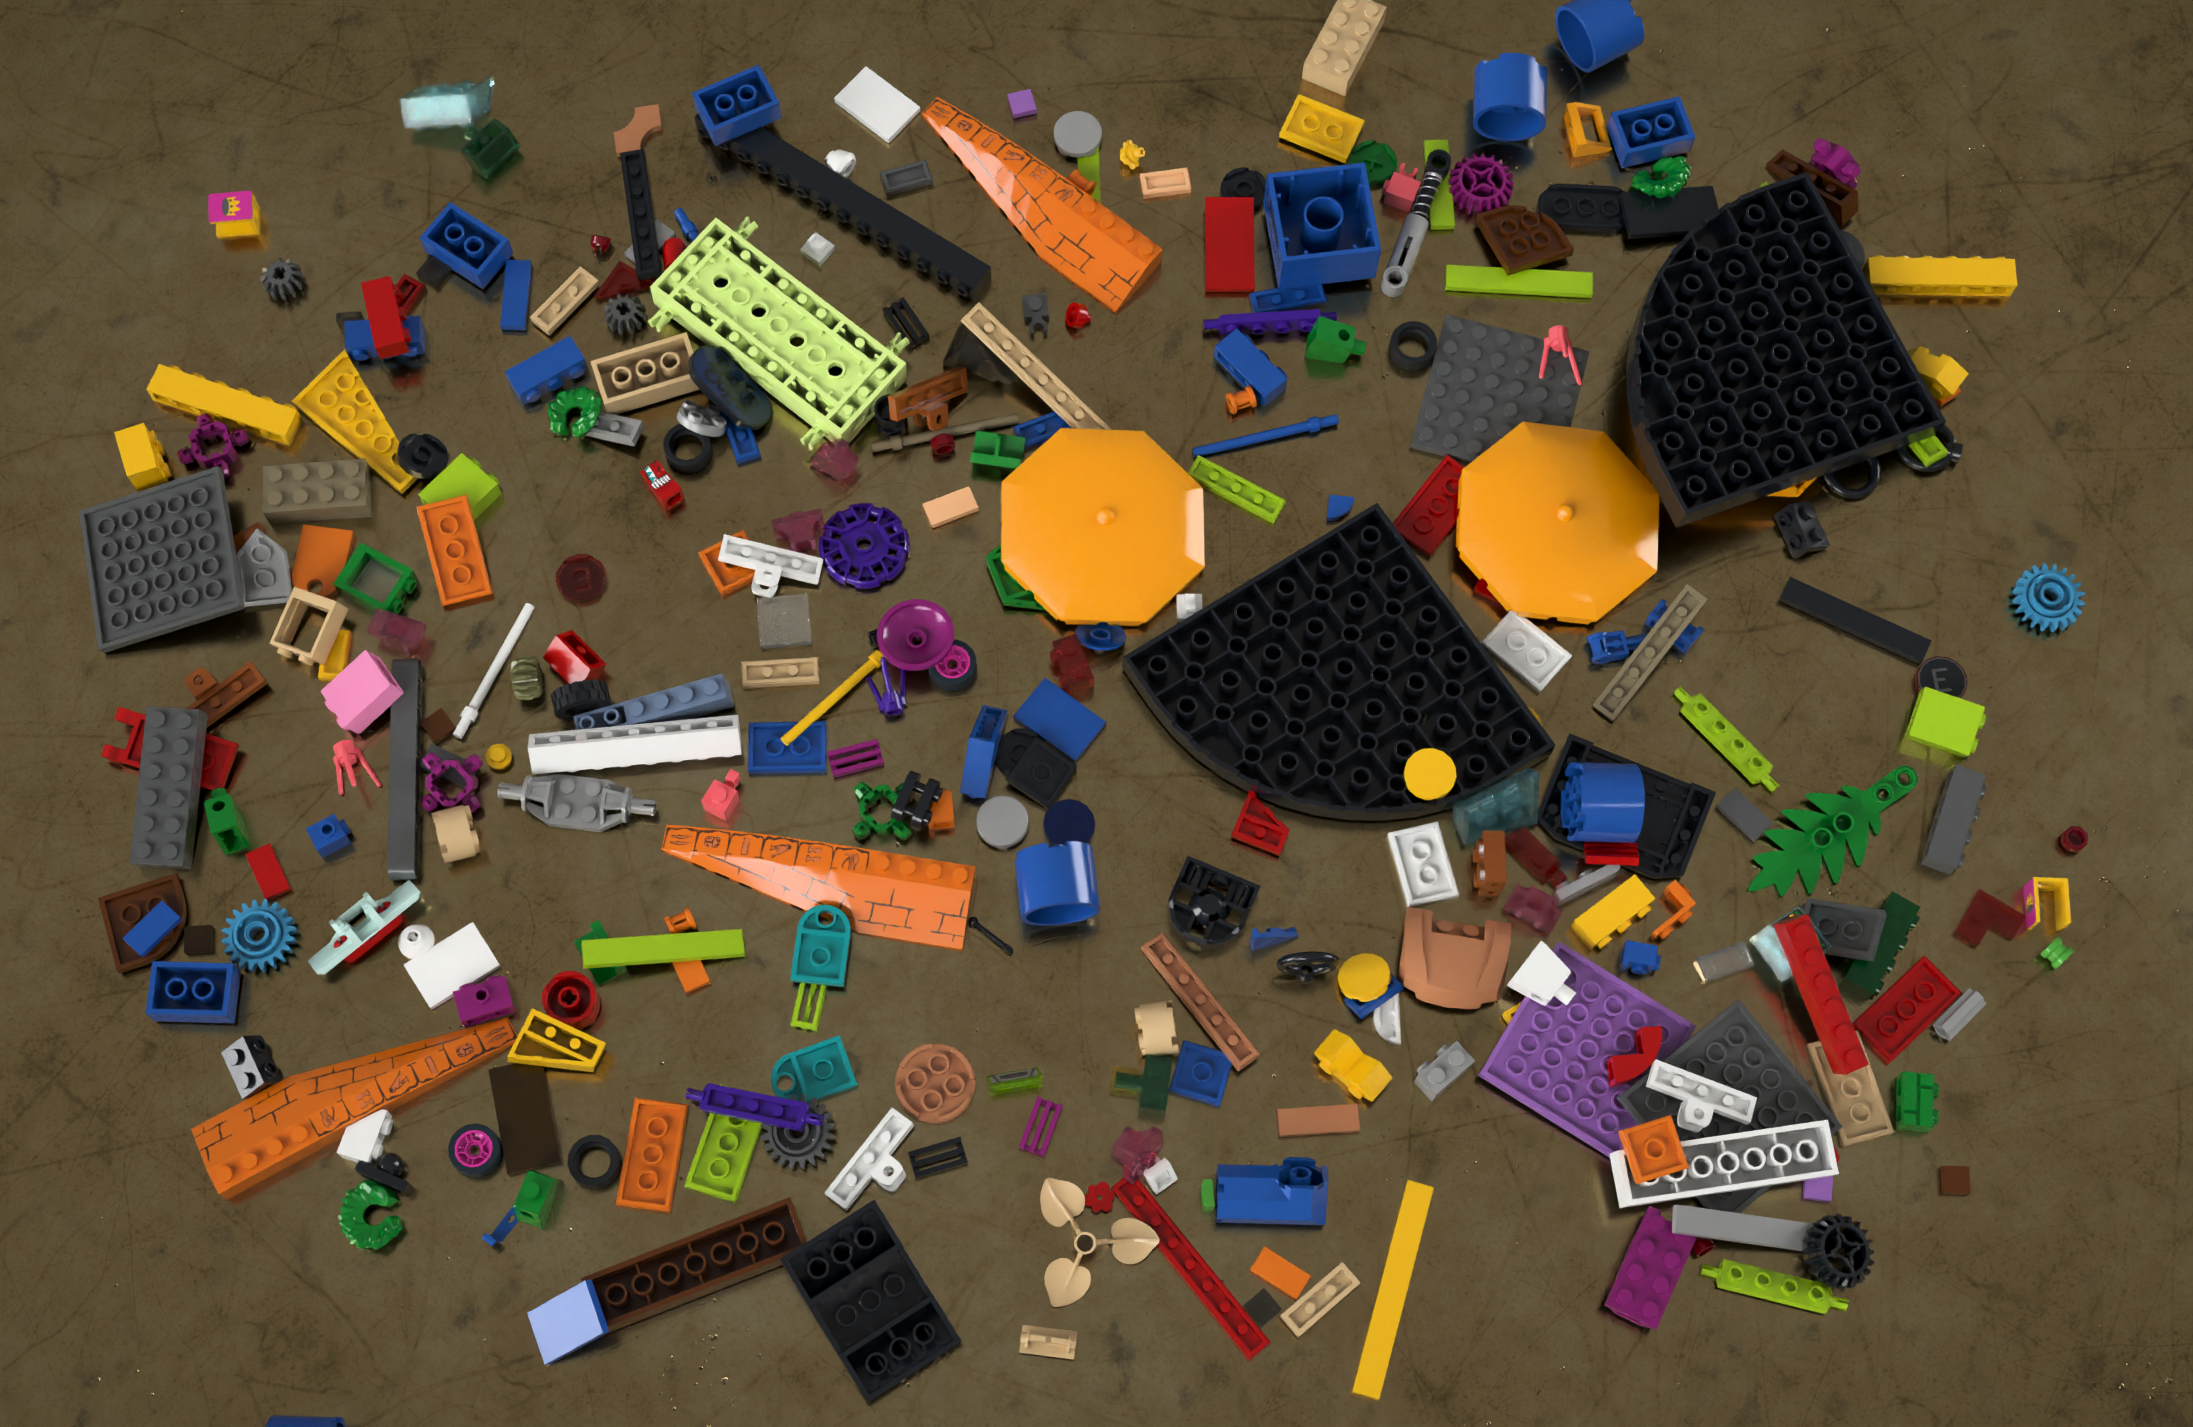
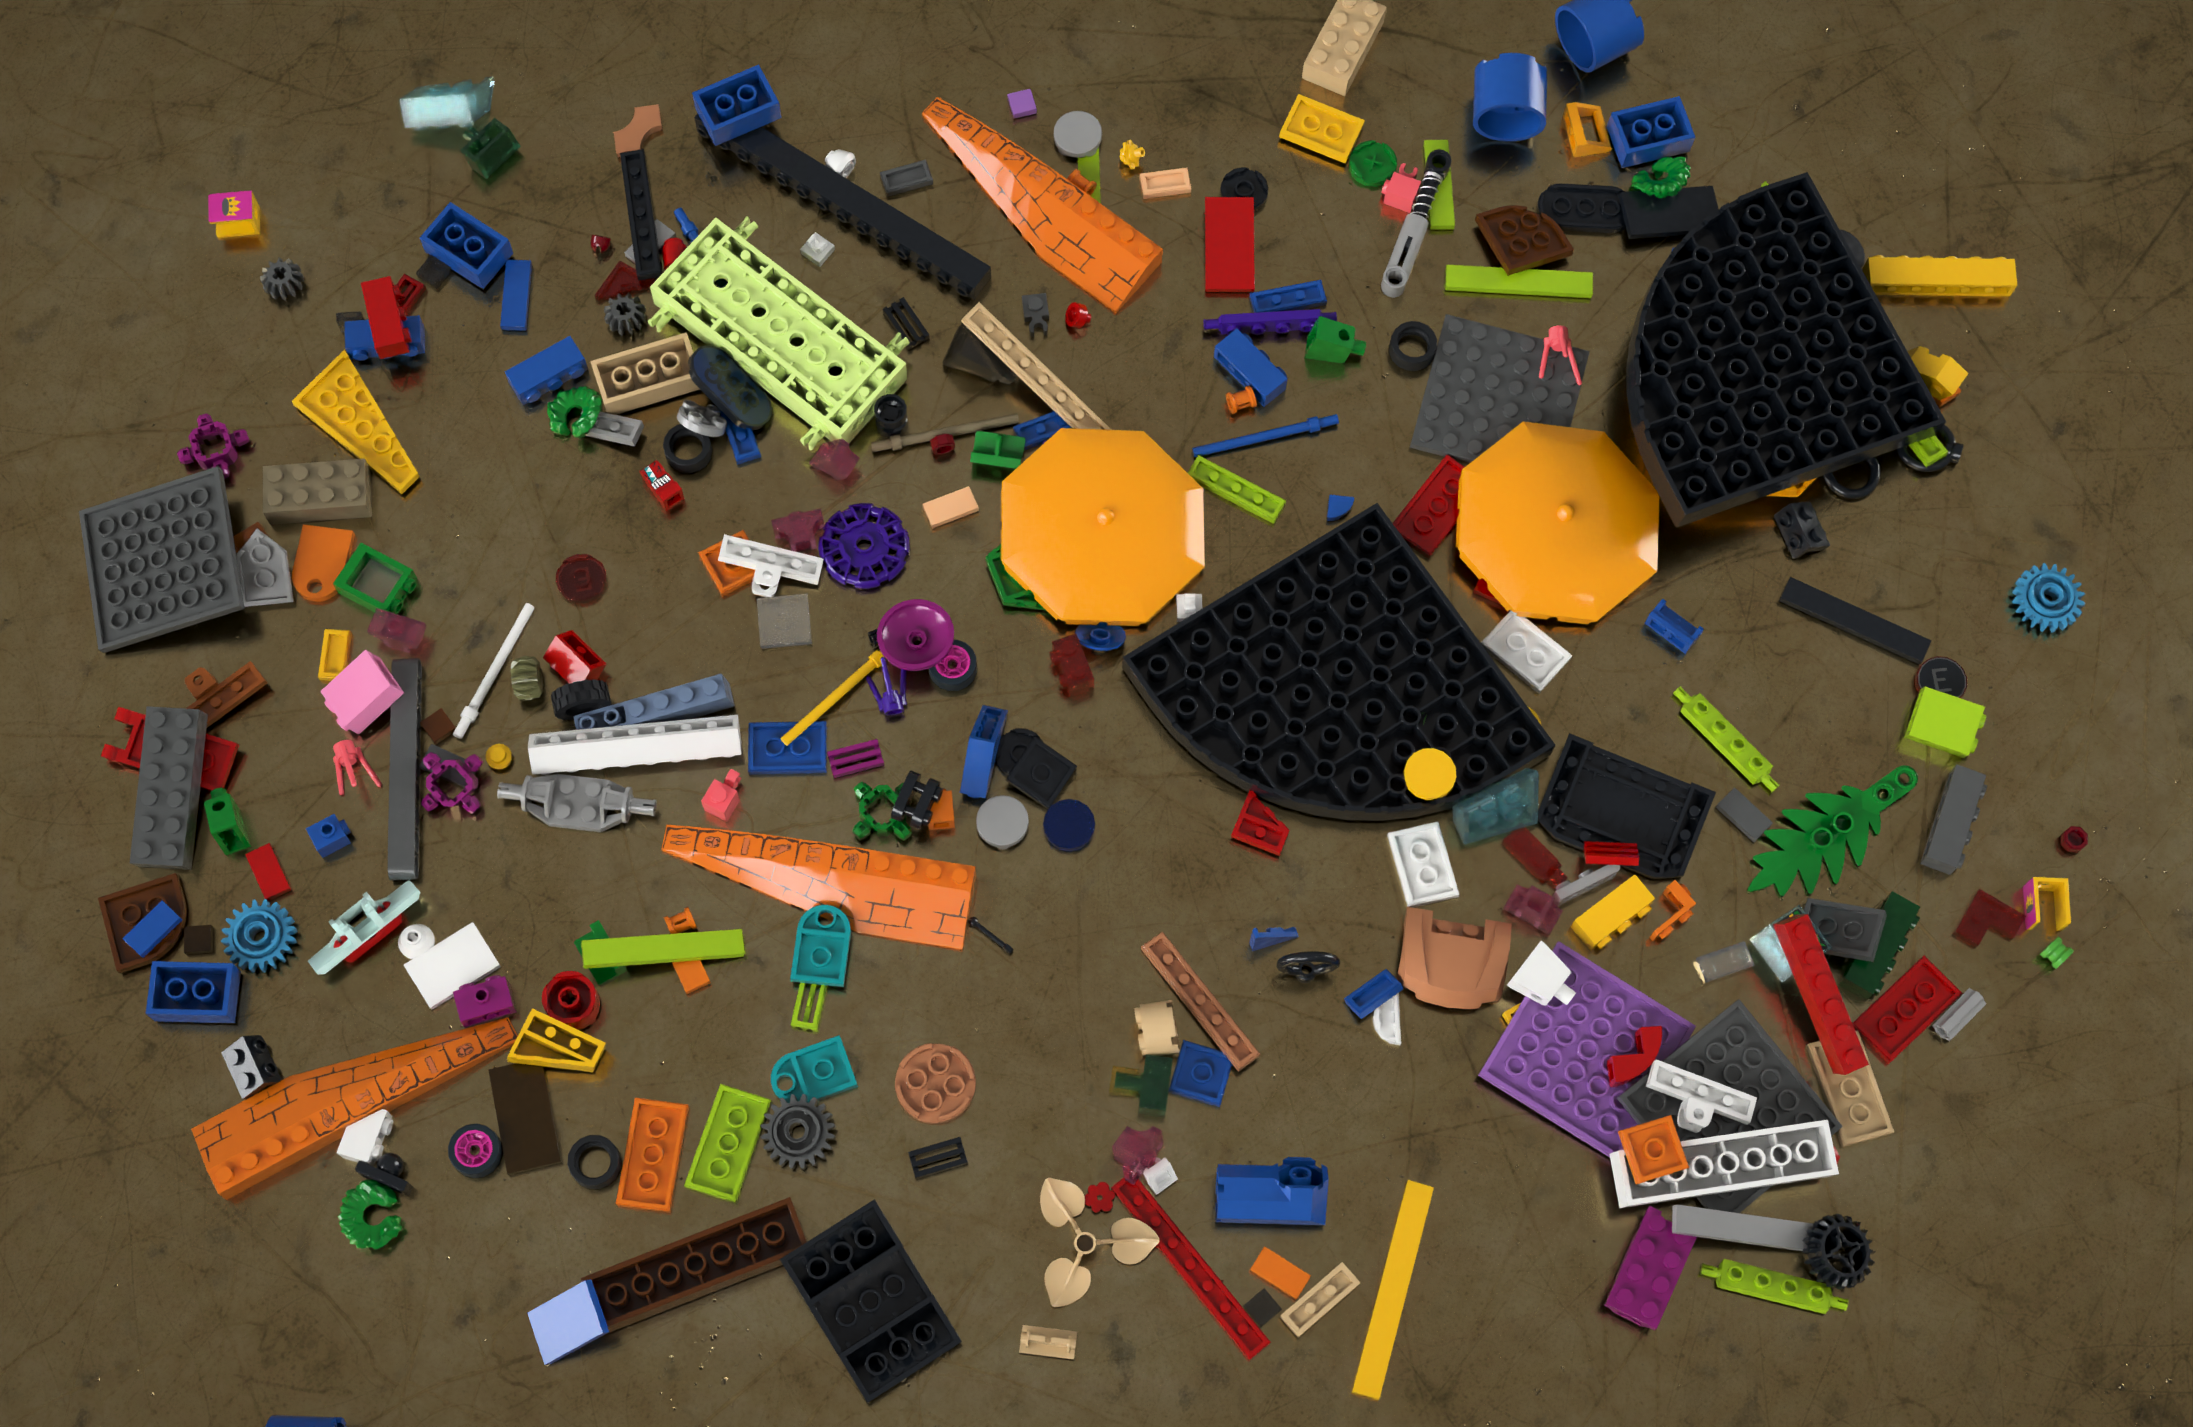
yellow brick [114,423,172,492] -> none
yellow brick [146,364,303,446] -> none
tan window [270,587,349,666] -> none
black tile [396,433,448,479] -> none
orange tile [416,495,493,606] -> none
lime brick [418,453,502,520] -> none
tan brick [432,805,480,864] -> none
blue piece [482,1205,518,1247] -> none
green torso [513,1170,563,1230] -> none
tan plate [530,266,600,336] -> none
dark purple plate [686,1083,824,1132] -> none
tan tile [741,657,820,689] -> none
white plate [824,1108,914,1211] -> none
white tile [834,66,920,143] -> none
dark orange plate [888,366,968,431] -> none
clear neon green slope [987,1067,1043,1096] -> none
blue tile [1013,678,1106,763] -> none
blue brick [1015,841,1100,926] -> none
magenta tile [1019,1096,1063,1157] -> none
black connector [1168,856,1261,951] -> none
bright green tile [1201,1179,1215,1212] -> none
blue brick [1263,162,1381,289] -> none
nougat tile [1277,1104,1360,1138] -> none
yellow brick [1314,1029,1393,1102] -> none
yellow tile [1338,953,1391,1002] -> none
light grey brick [1414,1041,1475,1102] -> none
magenta gear [1448,152,1514,215] -> none
dark orange piece [1472,831,1507,896] -> none
blue brick [1561,762,1645,843] -> none
blue connector [1586,630,1647,664] -> none
dark tan plate [1592,584,1708,722] -> none
blue brick [1618,940,1661,975] -> none
dark red hinge [1692,1237,1716,1257] -> none
reddish brown slope [1766,149,1859,226] -> none
medium lavender tile [1802,1176,1833,1203] -> none
magenta piece [1811,138,1861,189] -> none
green brick [1896,1071,1939,1133] -> none
reddish brown tile [1940,1166,1971,1195] -> none

